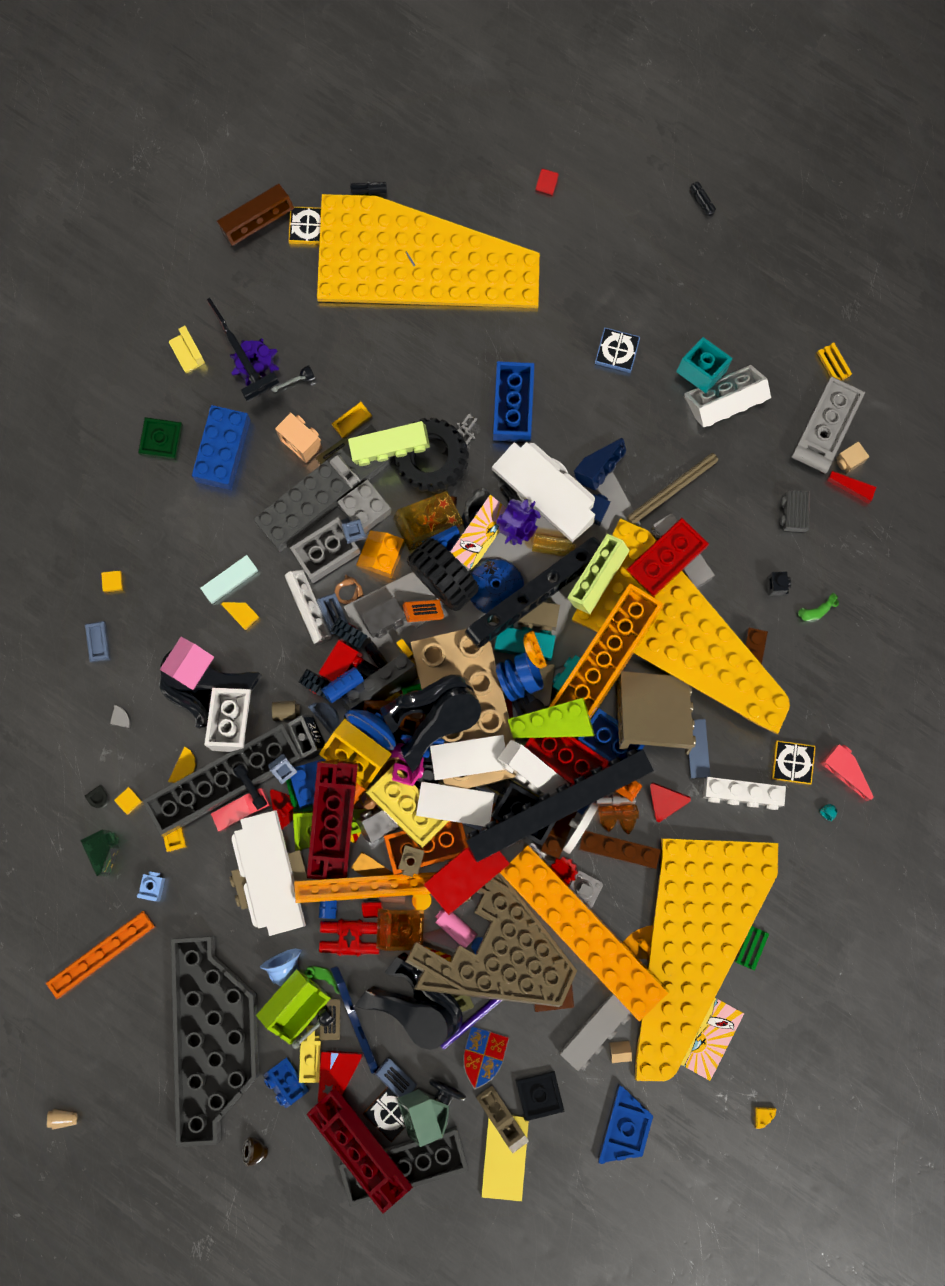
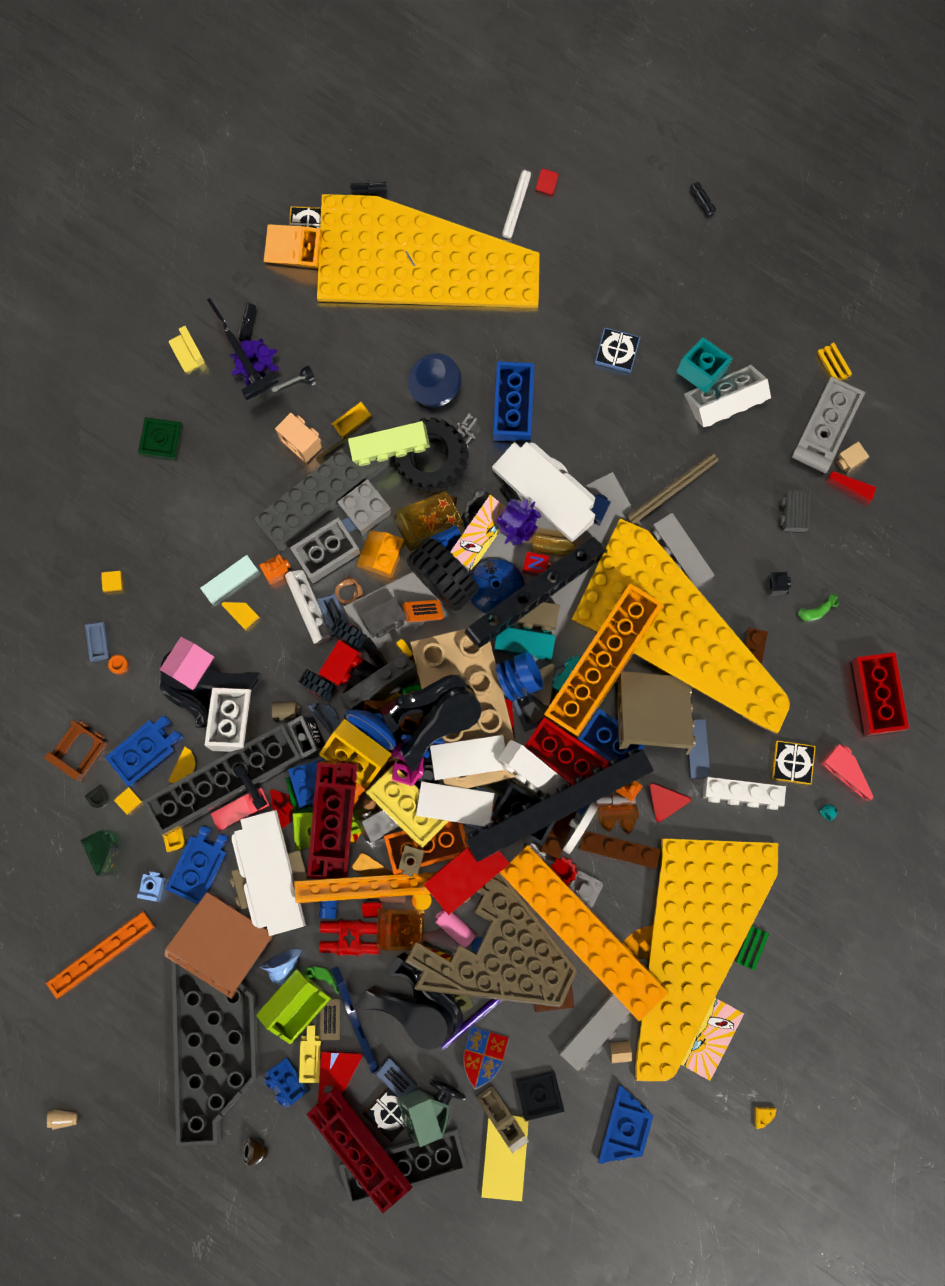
light grey tile [110,705,131,728] -> none
blue brick [192,405,251,490] -> none
reddish brown brick [217,184,294,246] -> none
sand blue slope [268,754,297,784] -> none
hinge [292,1008,335,1049] -> none
blue axle [322,667,364,704] -> none
light grey bar [330,455,361,489] -> none
sand blue tile [341,519,366,544] -> none
lime wing [508,698,595,738] -> none
light orange tile [523,630,547,669] -> none
yellowish green brick [567,534,630,614] -> none
dark blue slope [574,438,626,491] -> none
red tile [626,518,709,598] -> none
none -> dark orange panel [44,720,107,781]
none -> blue tile [105,716,183,787]
none -> orange tile [108,654,129,674]
none -> nougat panel [164,893,273,999]
none -> blue tile [166,825,229,905]
none -> black piece [238,303,256,341]
none -> orange brick [259,554,291,585]
none -> light orange slope [264,225,323,269]
none -> dark blue piece [408,353,461,407]
none -> white axle [502,170,531,239]
none -> red brick [522,552,552,577]
none -> red brick [852,652,909,736]

